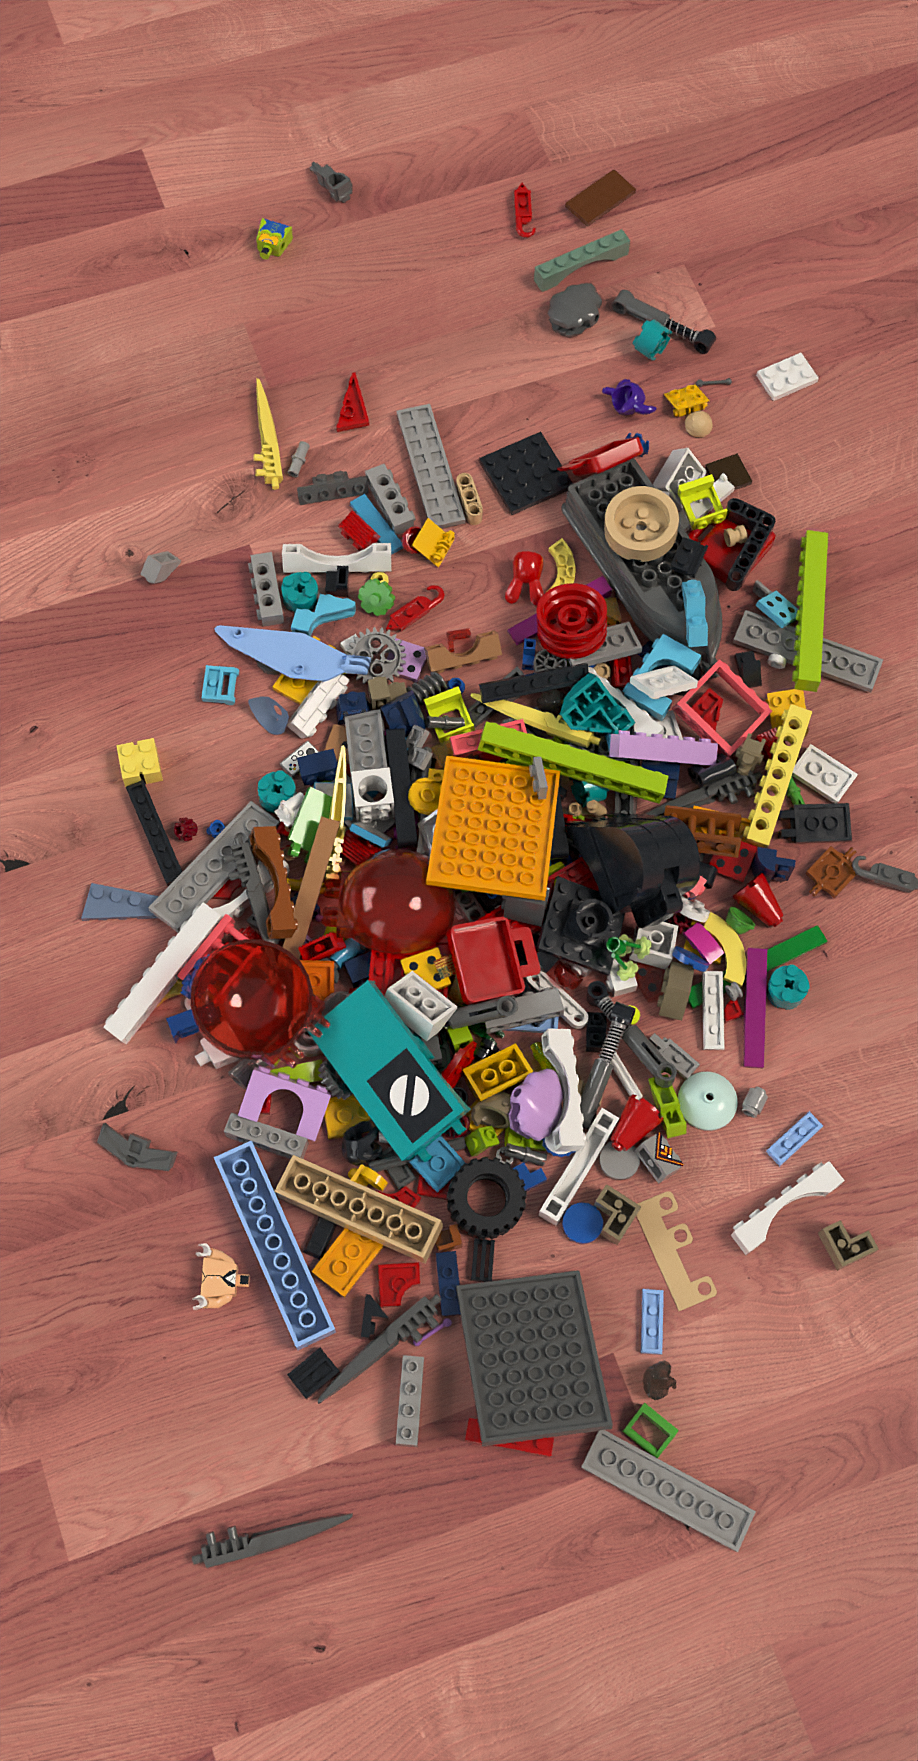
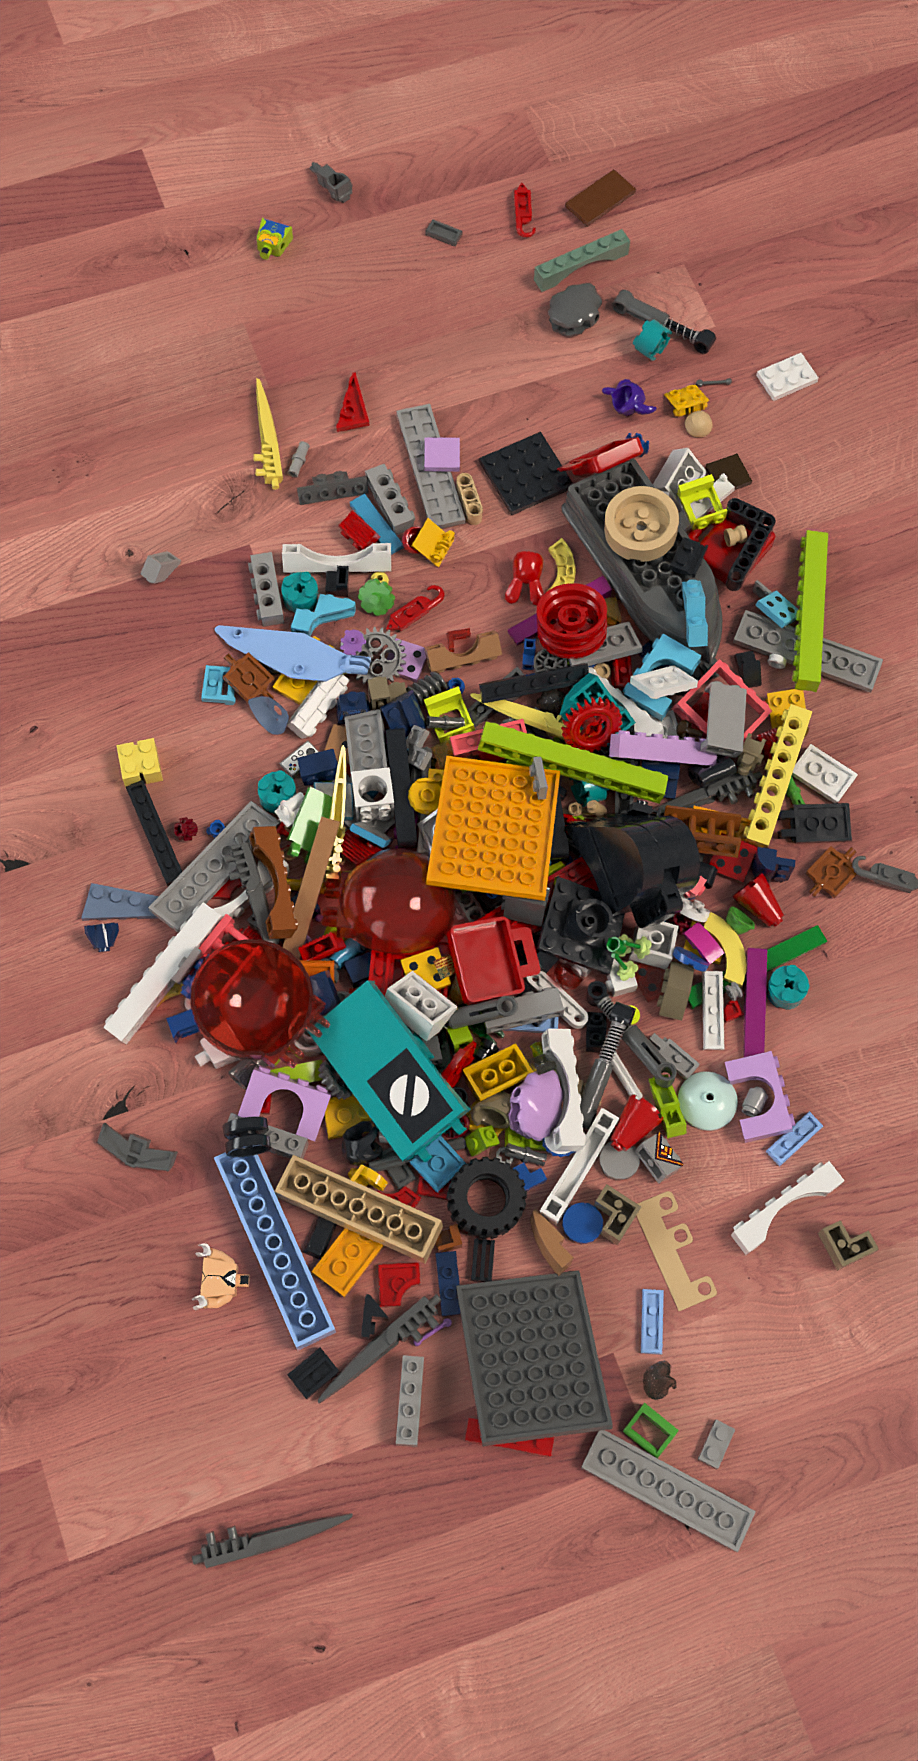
none -> dark blue brick [84,922,119,952]
none -> light grey plate [172,946,203,985]
none -> dark orange plate [223,652,275,703]
none -> black wheel [223,1116,271,1157]
none -> dark blue brick [306,970,341,1016]
none -> medium lavender piece [340,630,366,655]
none -> lavender tile [424,437,460,472]
none -> dark grey tile [425,219,462,247]
none -> clear smoke tile [528,1053,557,1075]
none -> medium nougat slope [530,1209,574,1276]
none -> red gear [561,697,622,753]
none -> black plate [626,800,661,816]
none -> dark brown plate [676,720,703,738]
none -> light grey plate [698,1419,735,1469]
none -> light grey panel [700,681,747,758]
none -> lavender arch [725,1051,795,1143]

